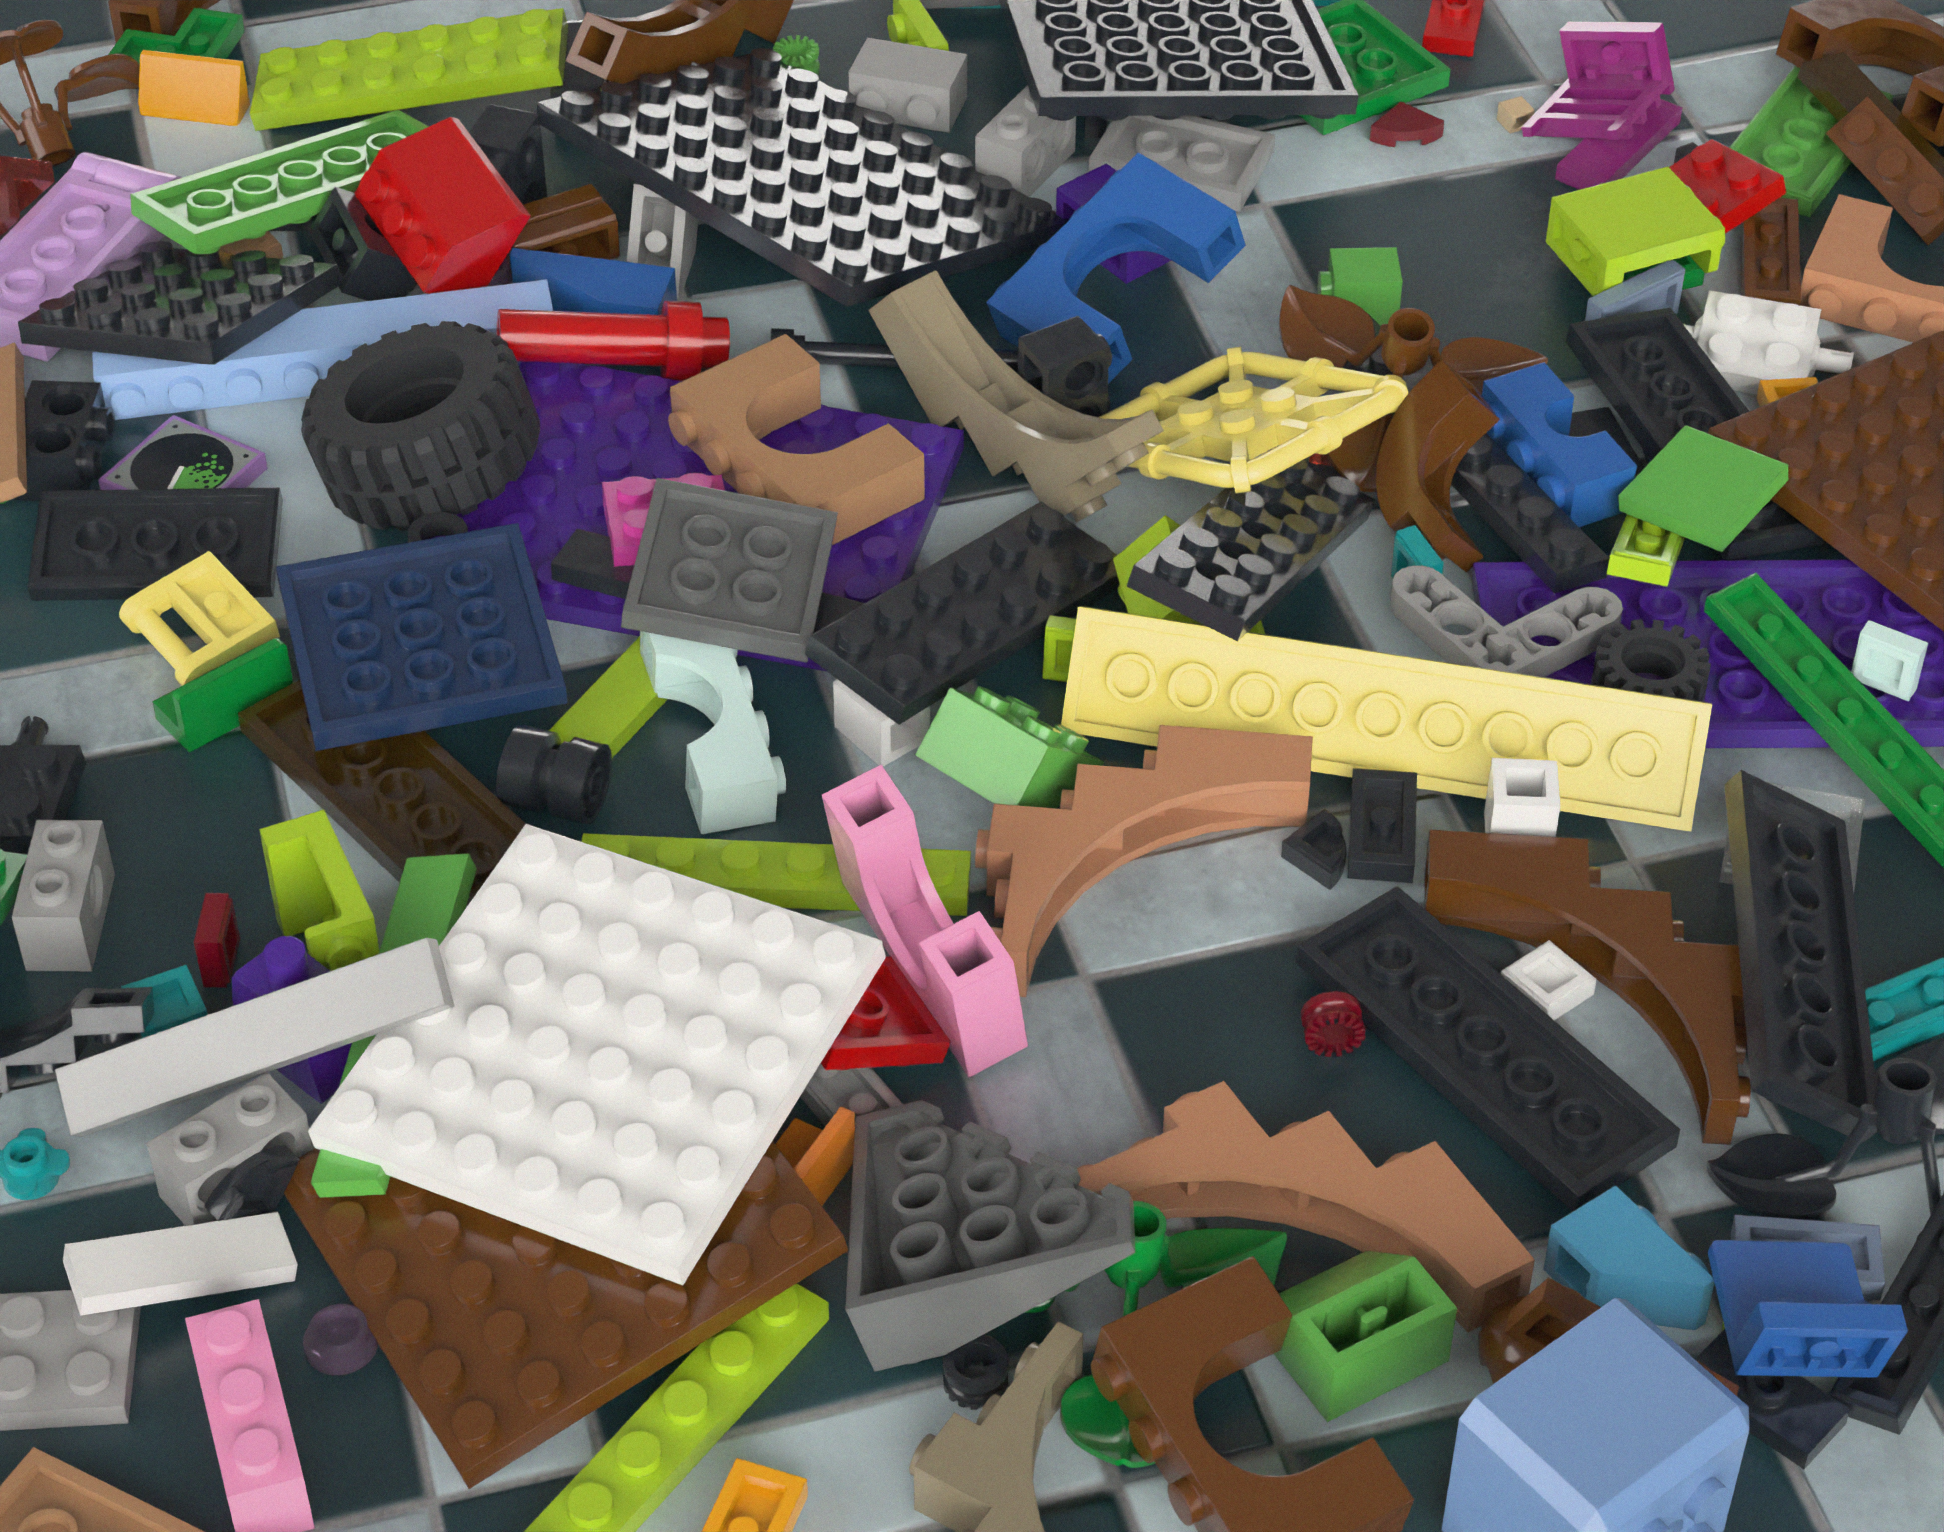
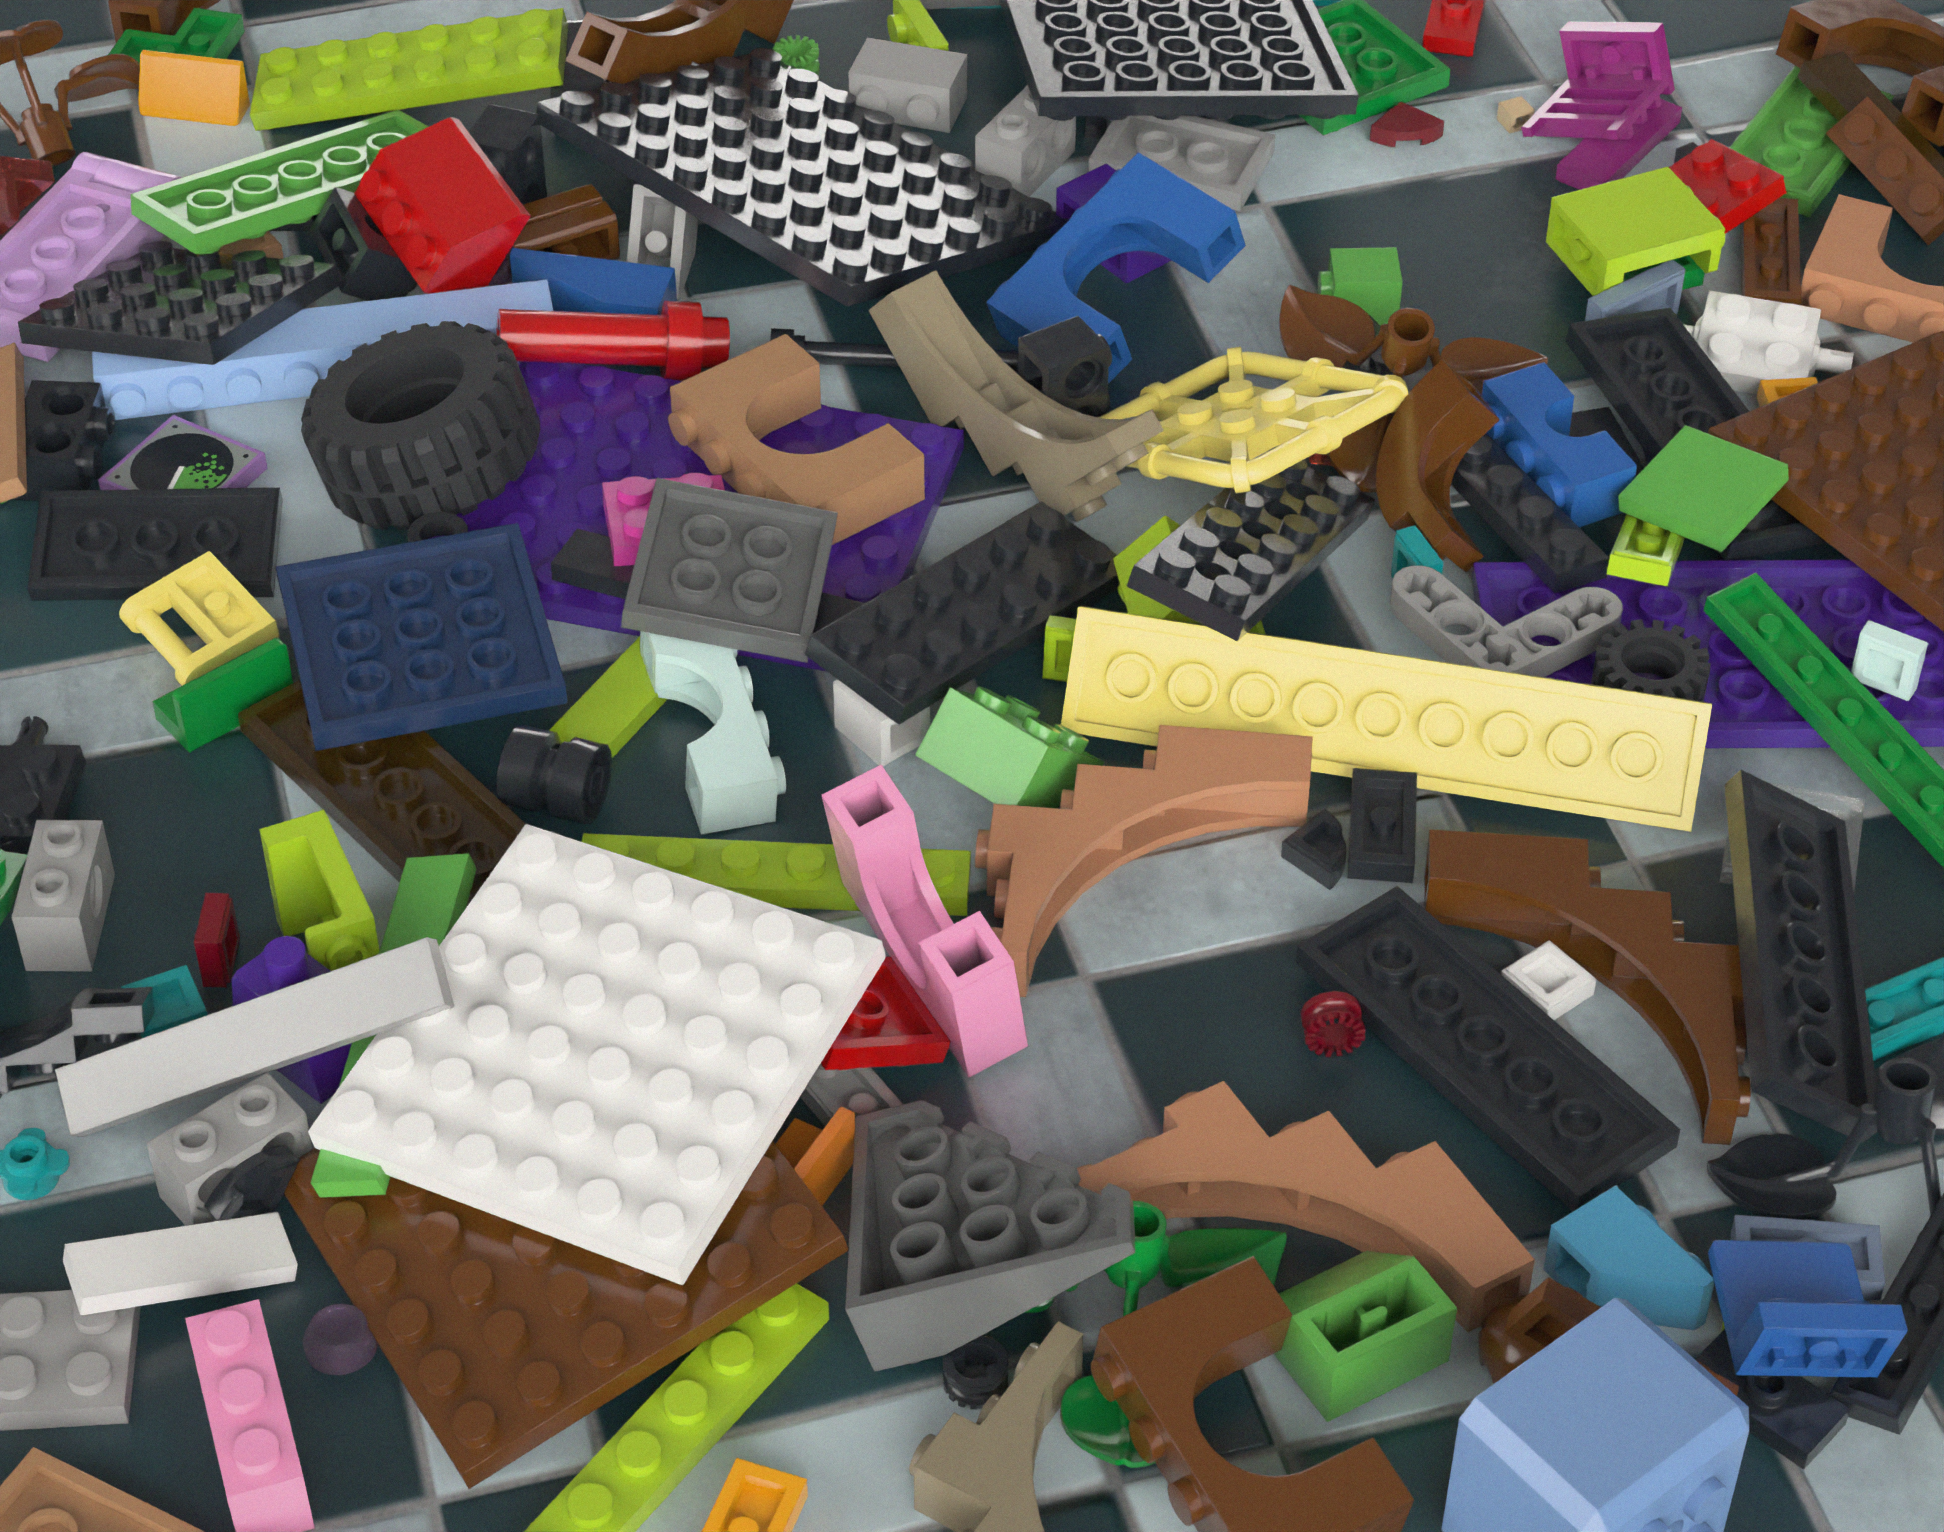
white brick [1484,758,1560,837] -> none

